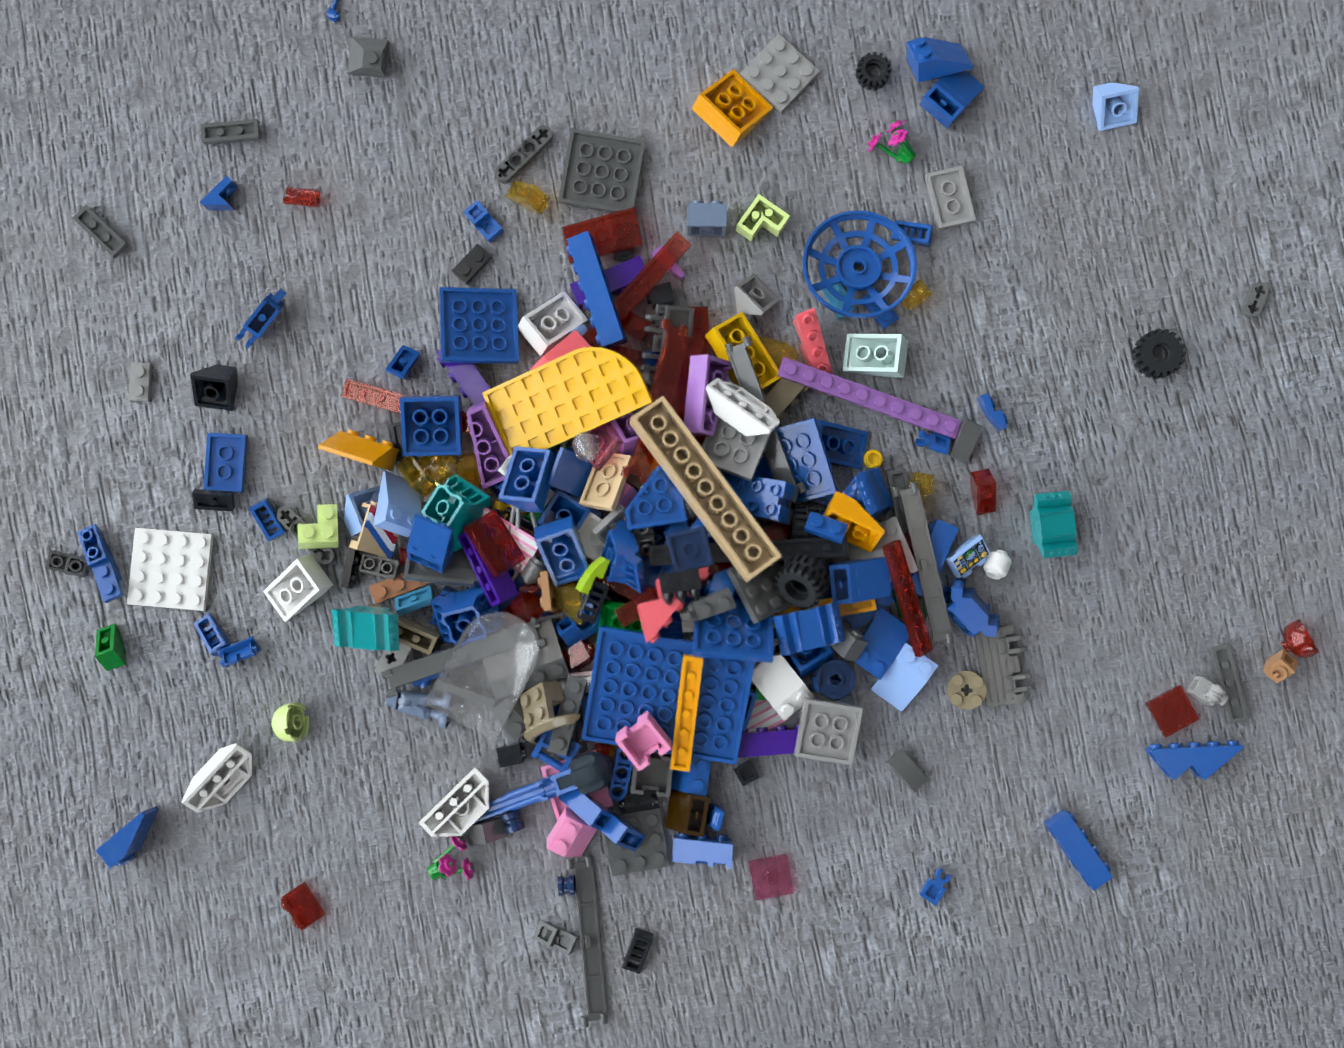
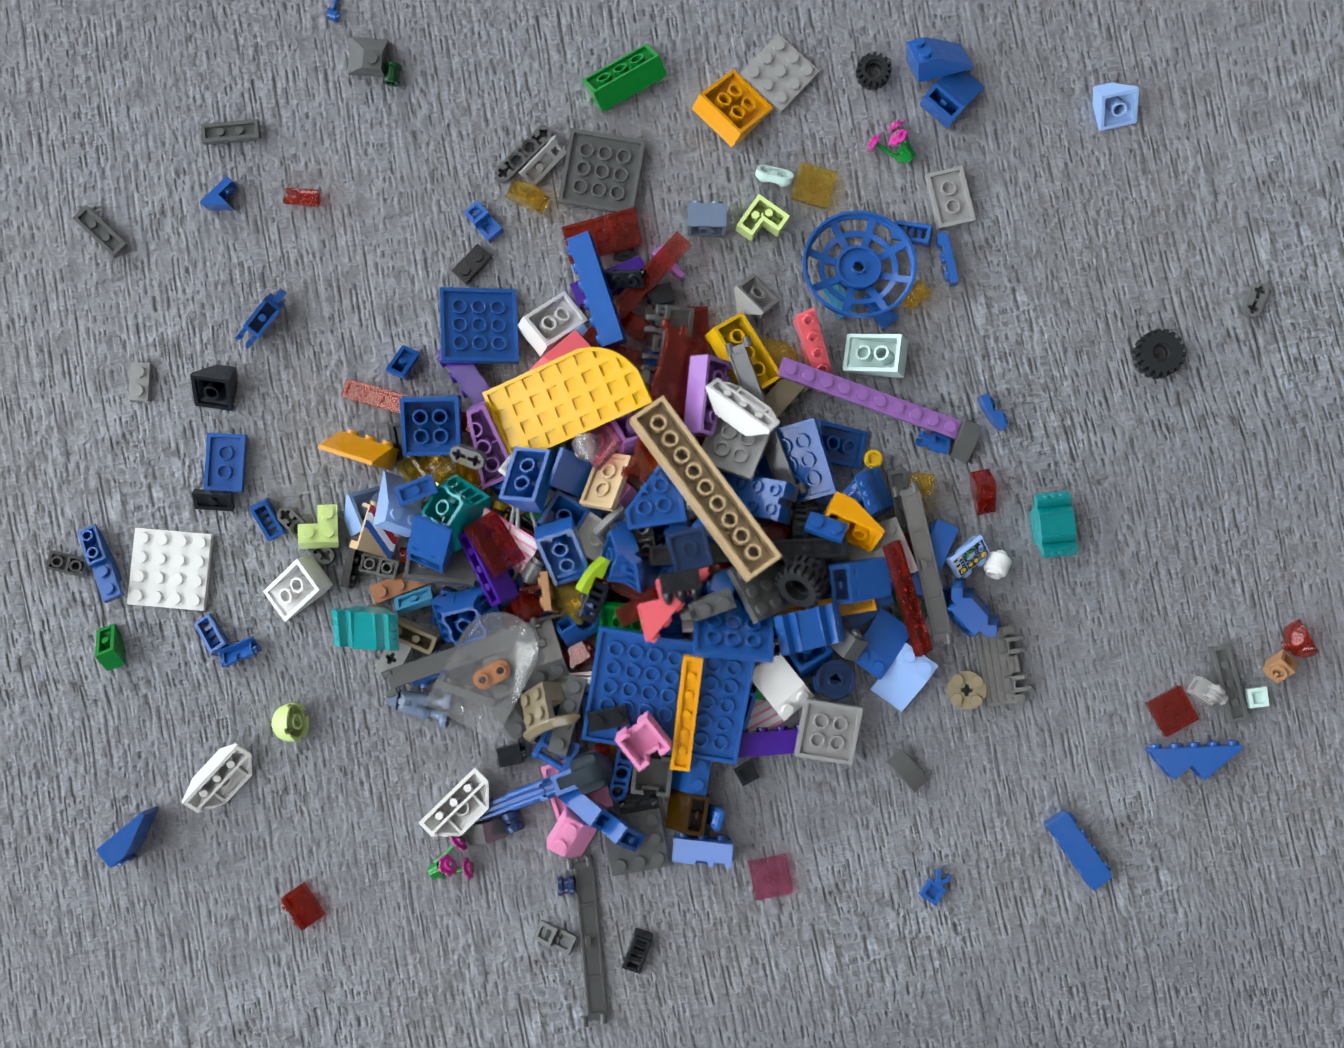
none -> dark green bush [383,62,402,87]
none -> blue plate [394,473,439,506]
none -> dark grey beam [450,444,487,469]
none -> nougat plate [473,659,511,689]
none -> light grey plate [519,135,567,187]
none -> green slope [582,43,667,112]
none -> black plate [587,704,630,732]
none -> black hinge [605,268,647,289]
none -> light aqua plate [755,165,794,187]
none -> clear yellow plate [790,162,837,210]
none -> blue hinge [936,231,959,287]
none -> light aqua plate [1245,686,1270,708]

